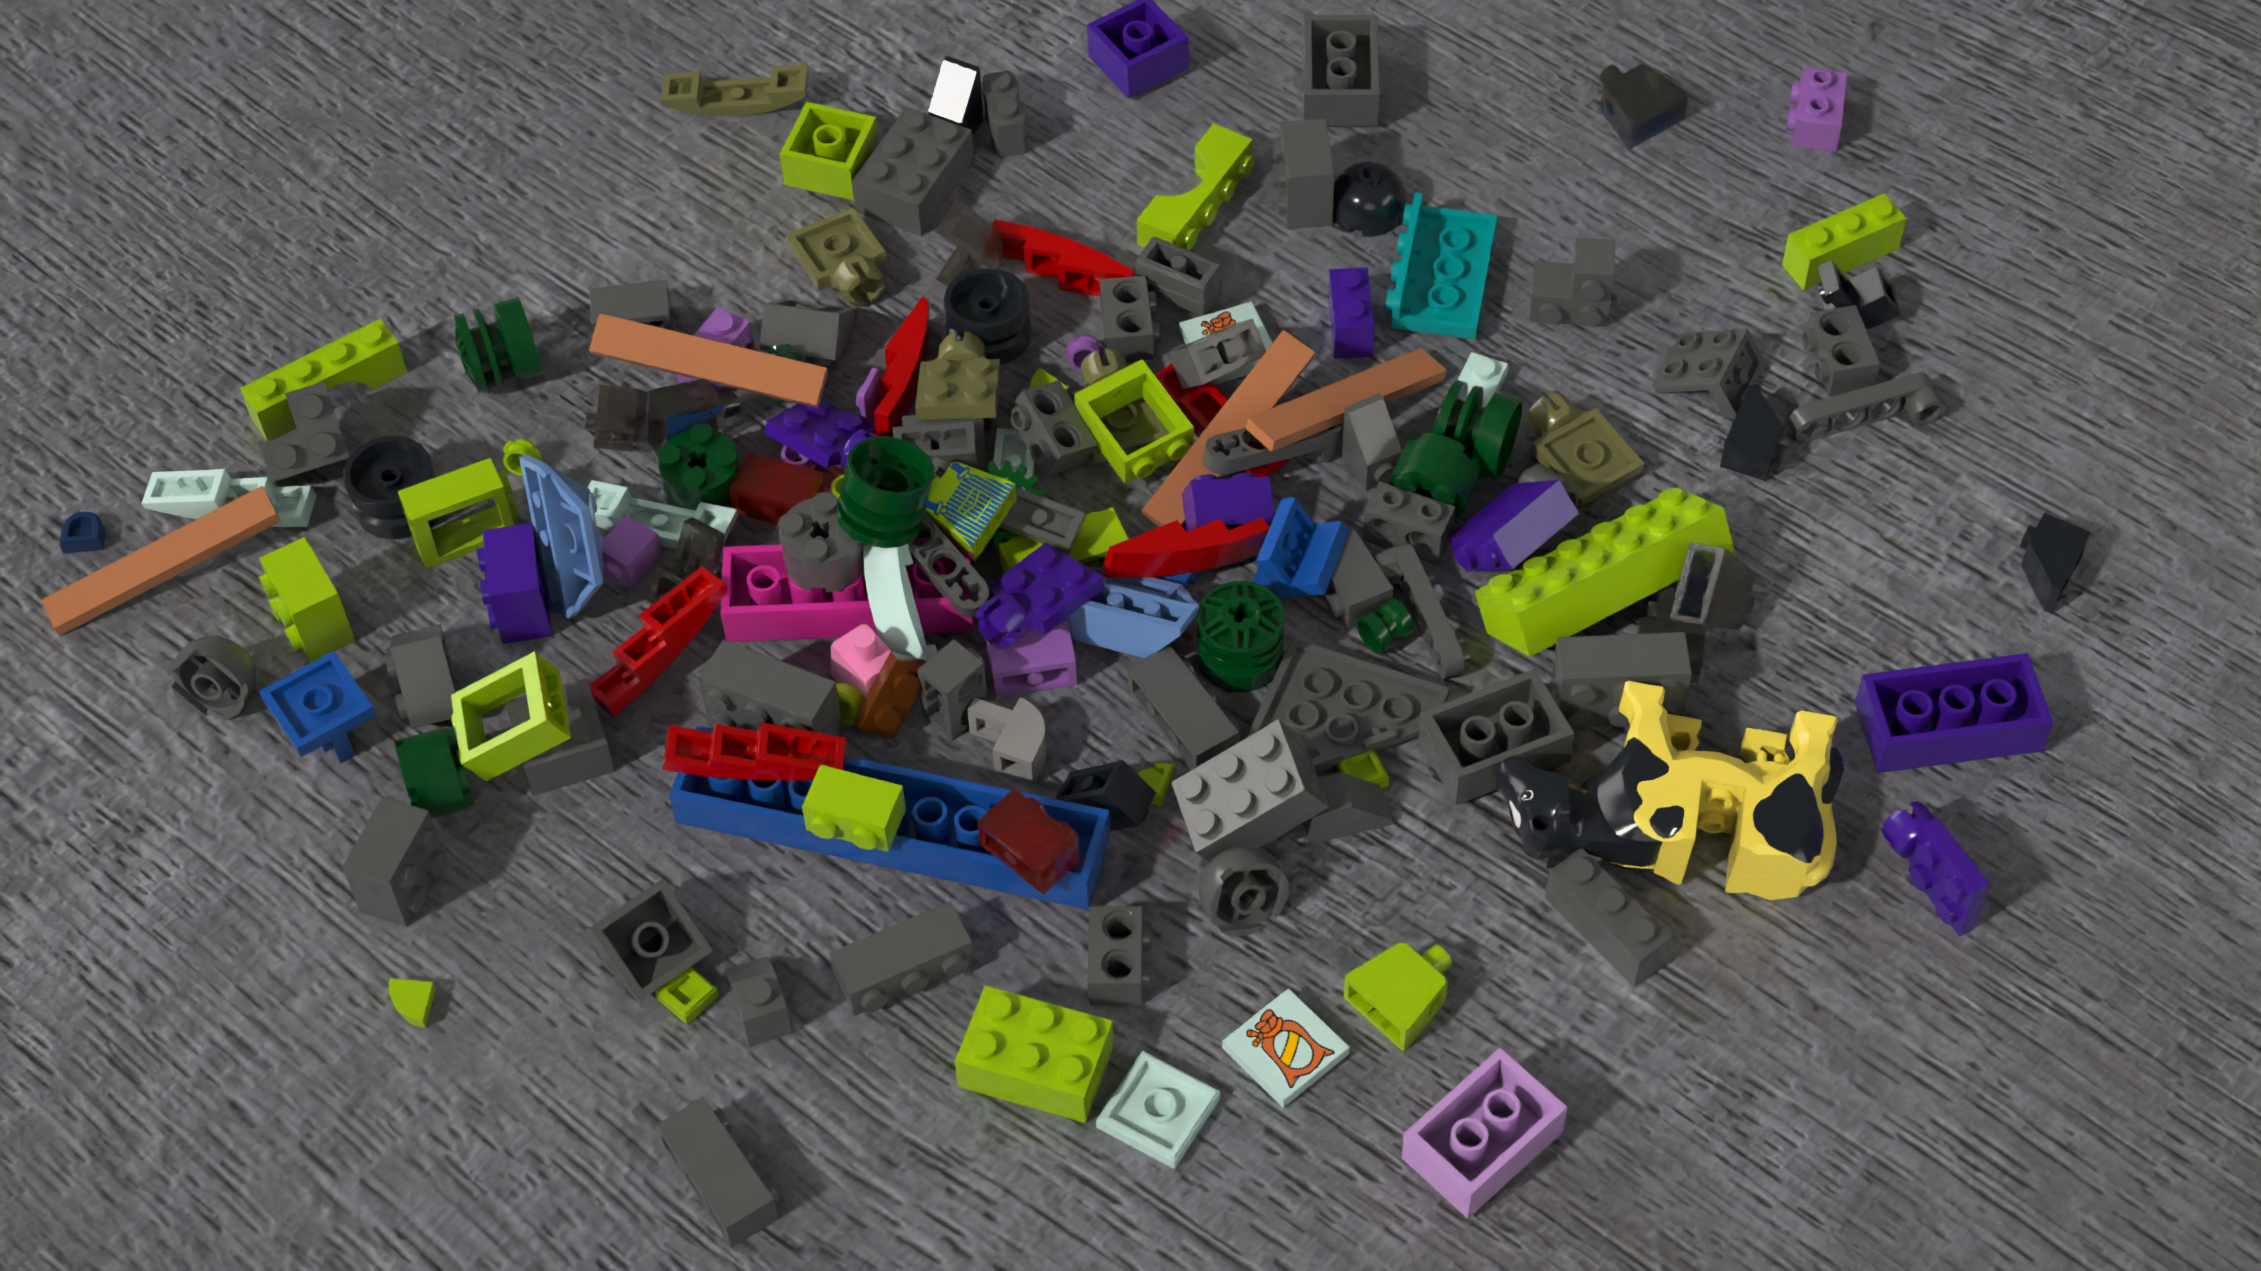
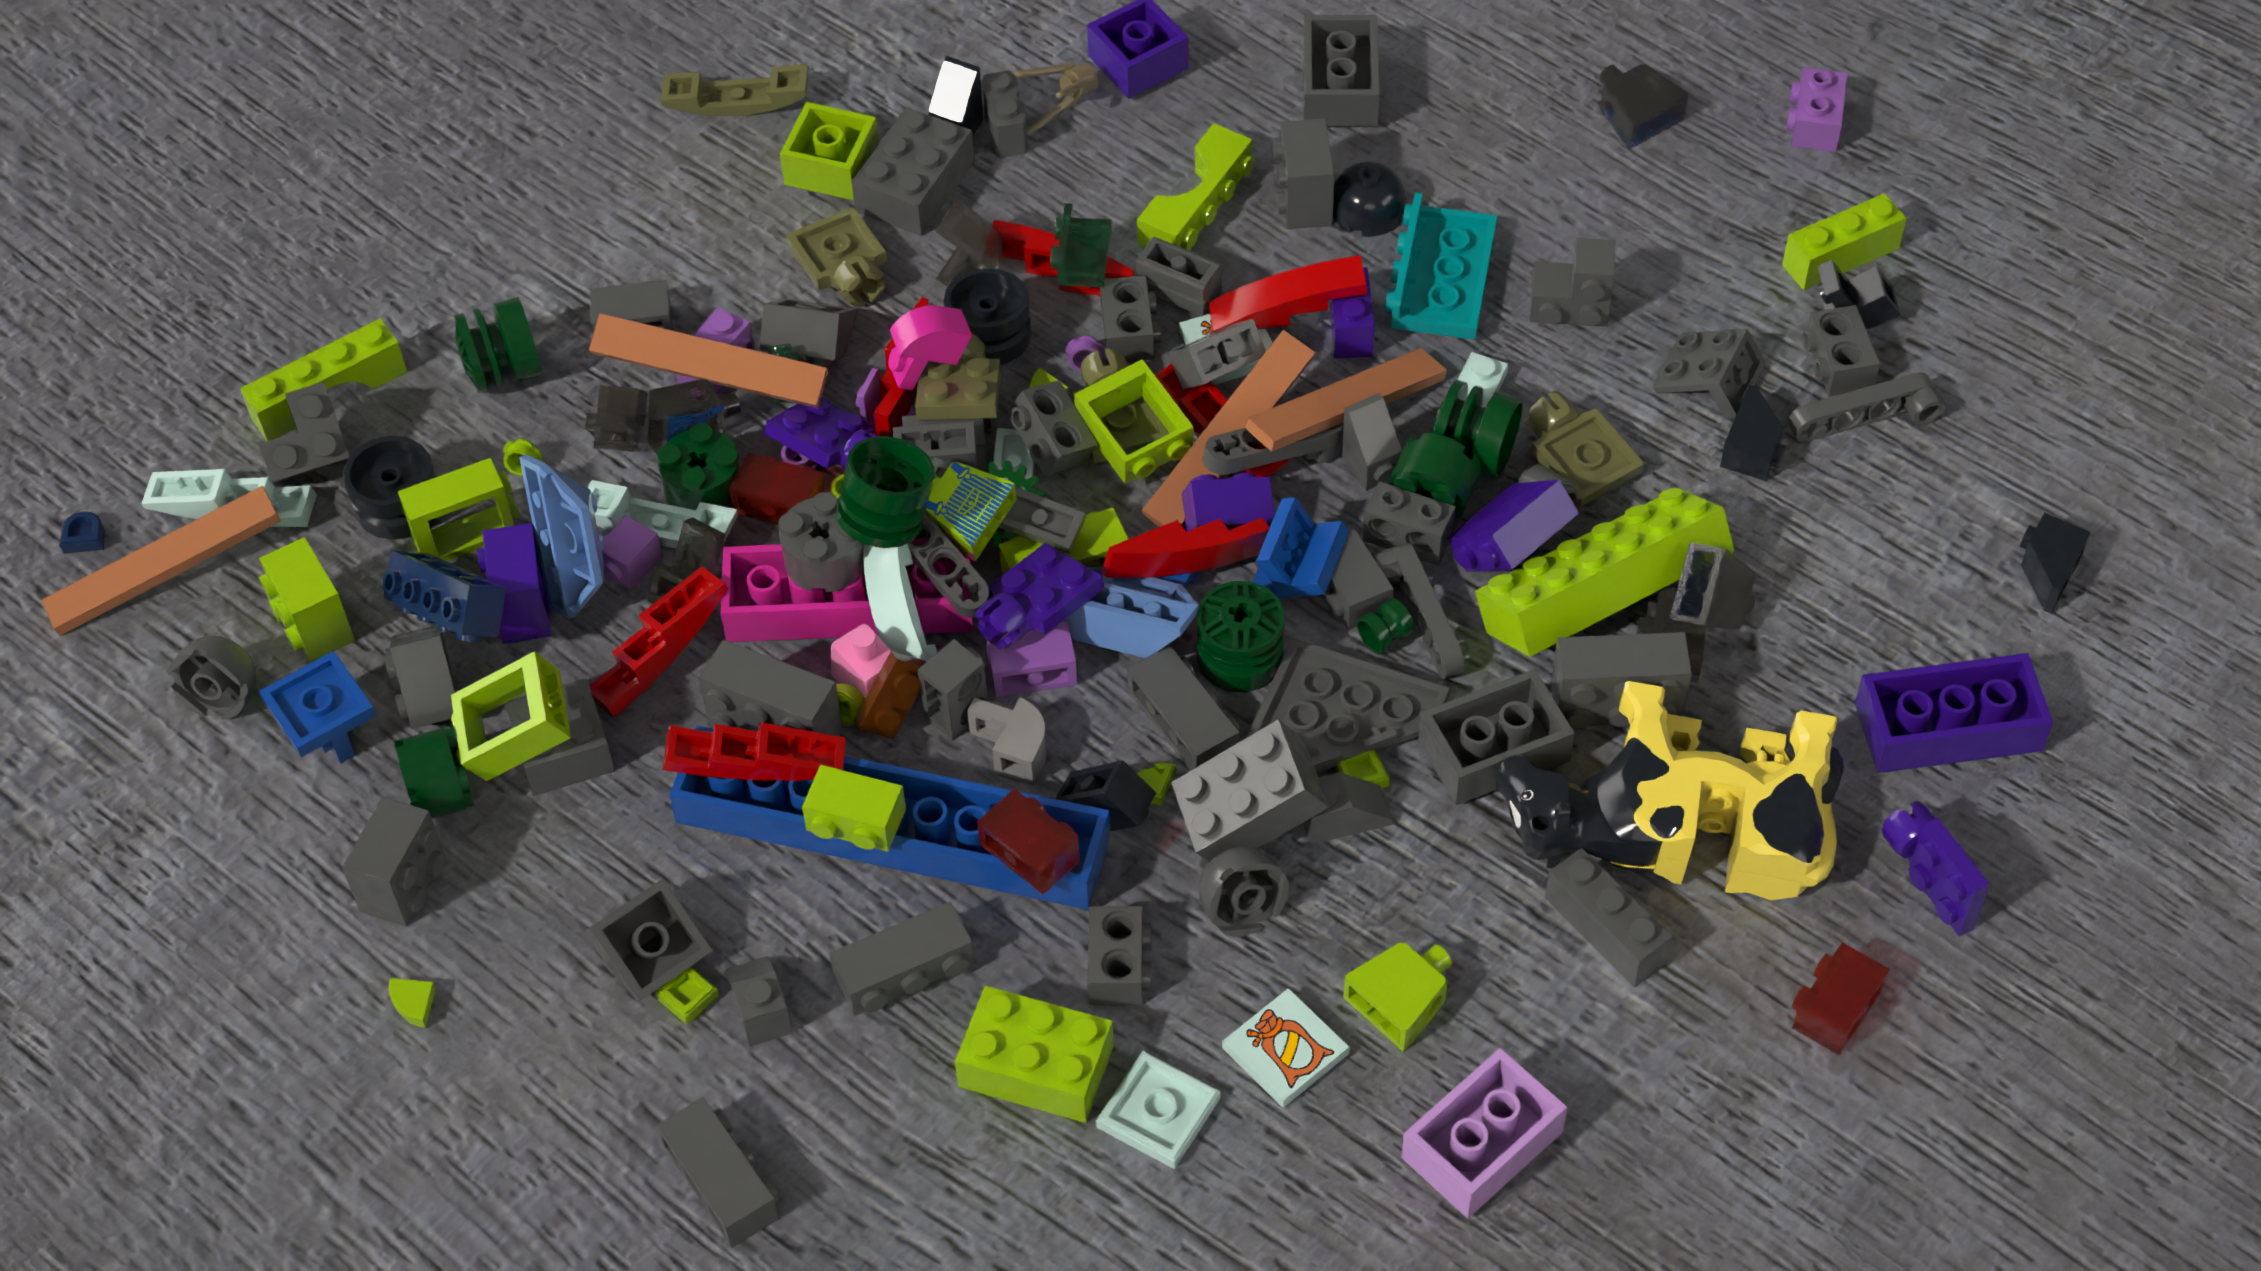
none -> dark blue brick [383,550,507,642]
none -> dark pink brick [888,305,972,390]
none -> dark tan plant [1014,61,1099,136]
none -> clear green bracket [1050,203,1112,288]
none -> red slope [1209,255,1367,332]
none -> clear red brick [1791,942,1890,1056]

